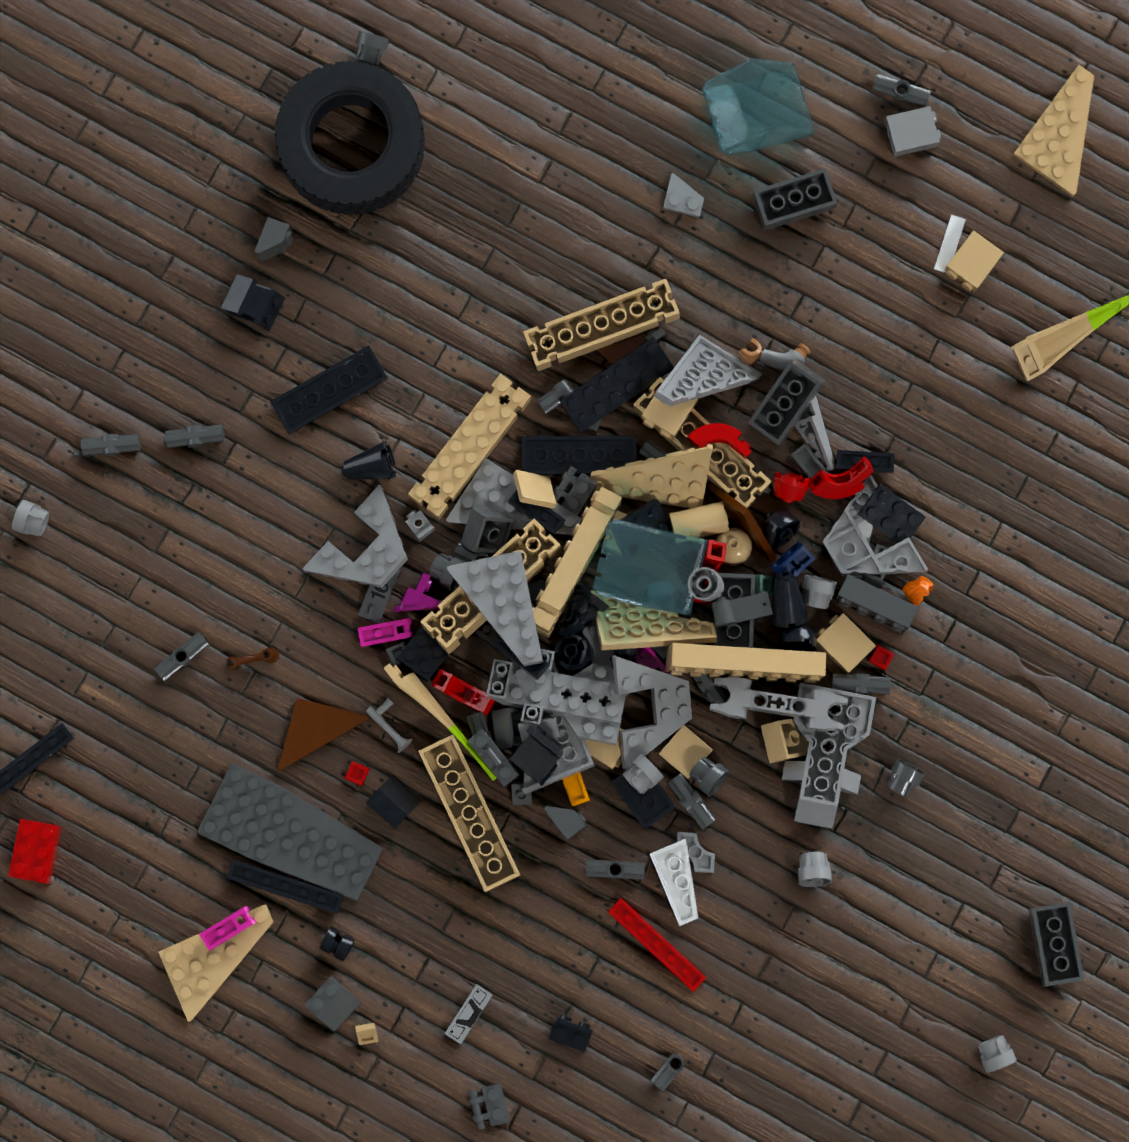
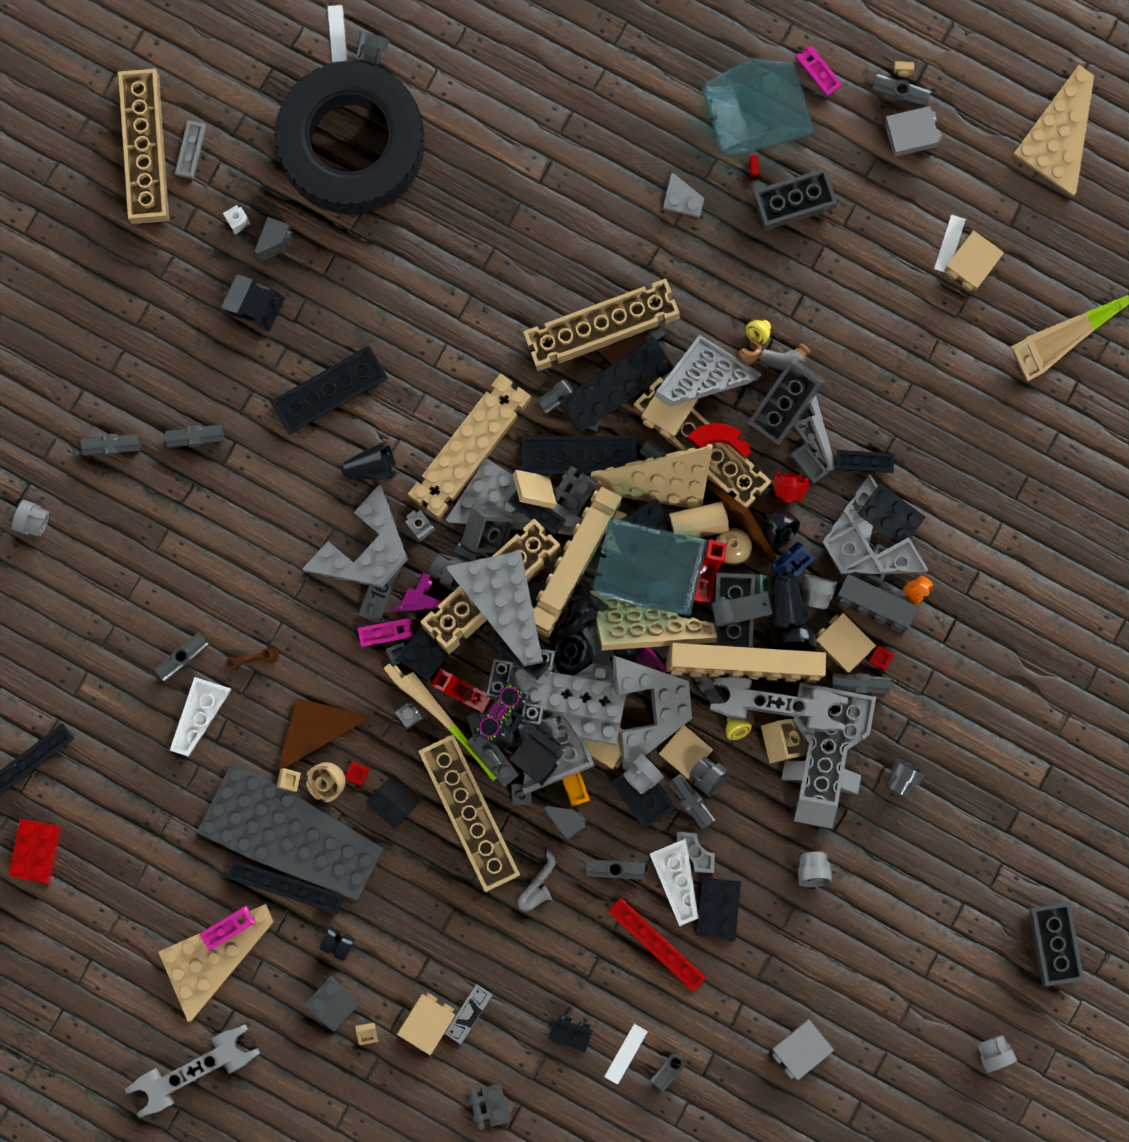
light grey piece [366,698,412,753] -> none
light grey piece [688,567,724,602] -> none
red arch [809,456,874,499] -> none
none -> tan brick [118,69,169,224]
none -> light grey piece [124,1024,261,1118]
none -> white wing [170,677,232,757]
none -> light grey tile [175,120,207,179]
none -> white window [223,205,251,234]
none -> tan plate [276,768,301,792]
none -> tan cylinder [306,762,346,802]
none -> white sticker [328,5,347,62]
none -> light grey brick [395,702,423,729]
none -> tan brick [397,993,456,1055]
none -> black piece [474,682,527,745]
none -> light grey piece [518,849,556,911]
none -> white sticker [604,1024,648,1084]
none -> black plate [697,877,741,940]
none -> light yellow brick [726,717,752,740]
none -> light yellow brick [746,320,771,345]
none -> red tile [749,155,759,178]
none -> light grey brick [772,1019,834,1080]
none -> dark pink plate [795,45,842,97]
none -> tan plate [893,61,914,77]

